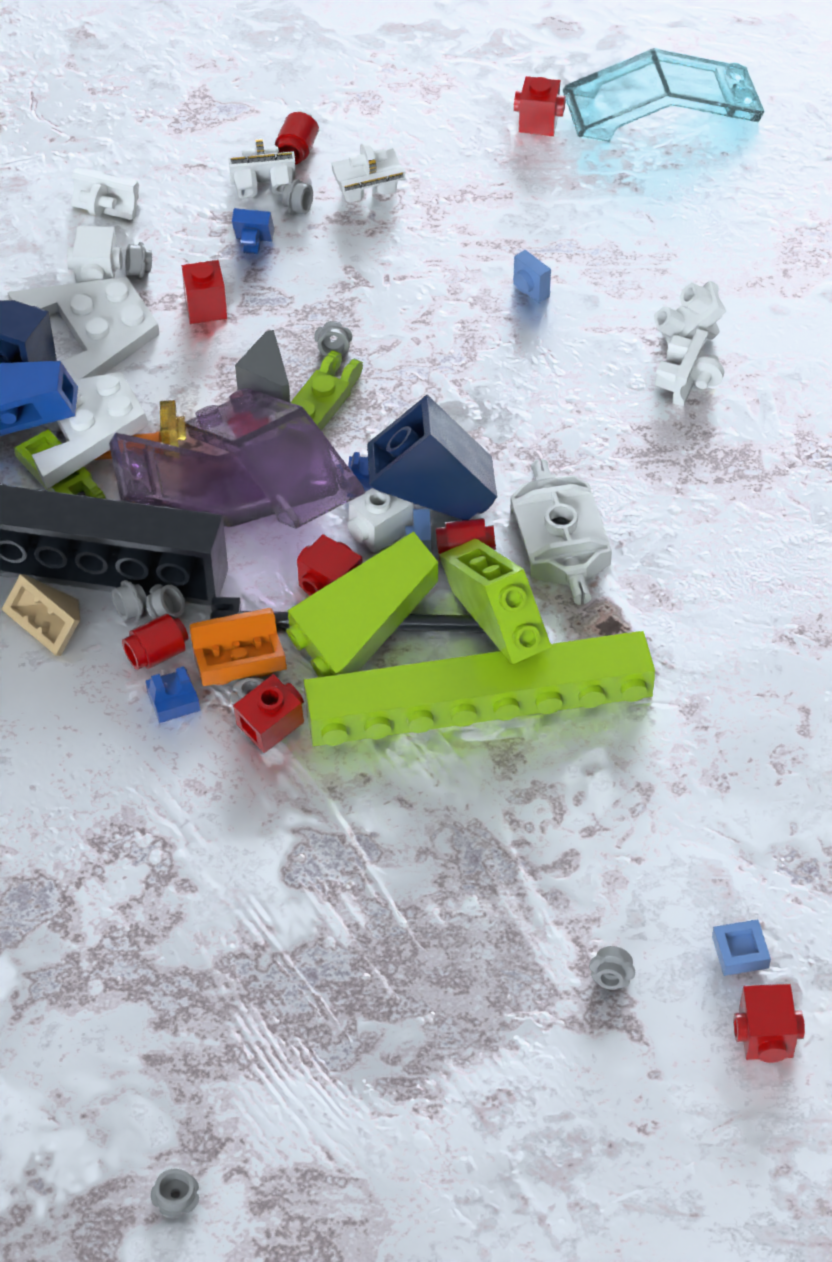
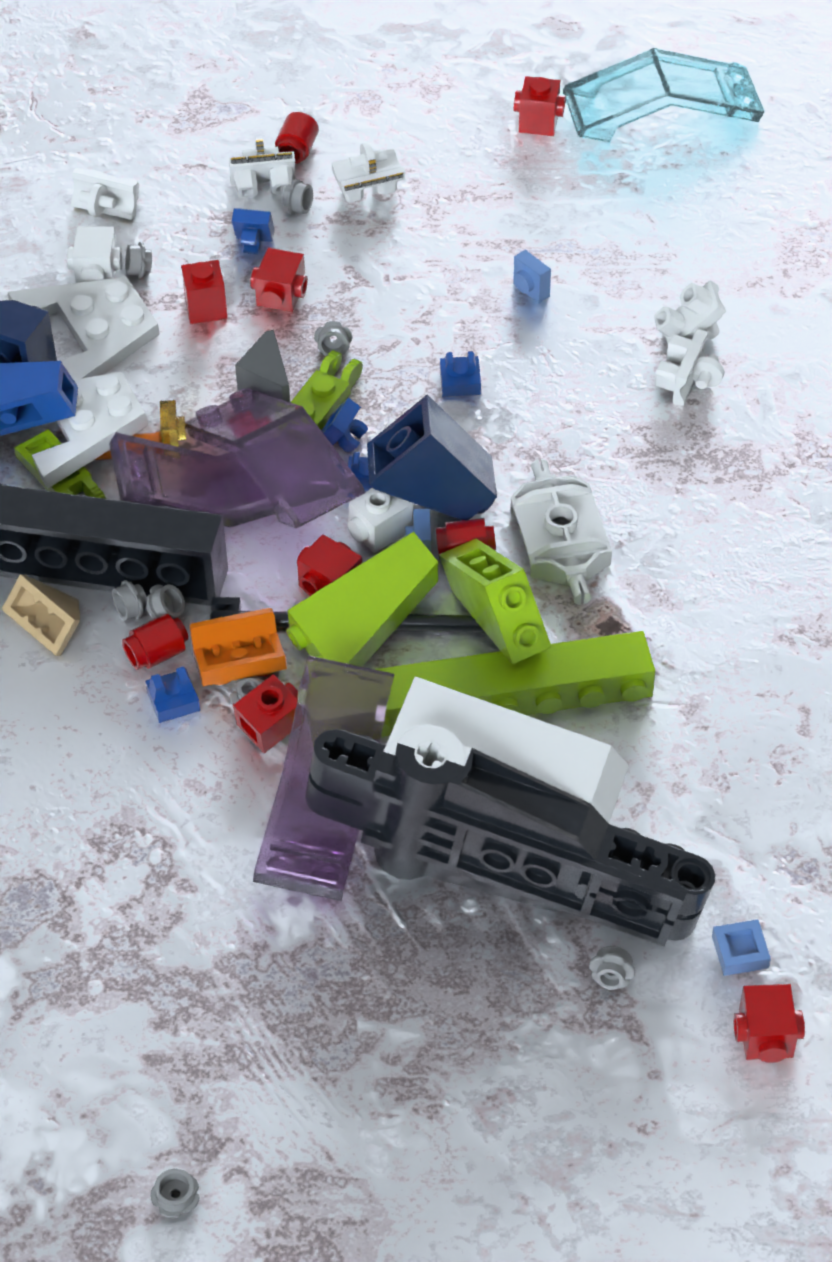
none -> red brick [250,248,308,312]
none -> clear purple windscreen [253,655,394,901]
none -> black piece [305,677,715,947]
none -> blue tile [315,398,368,453]
none -> blue tile [440,351,481,397]

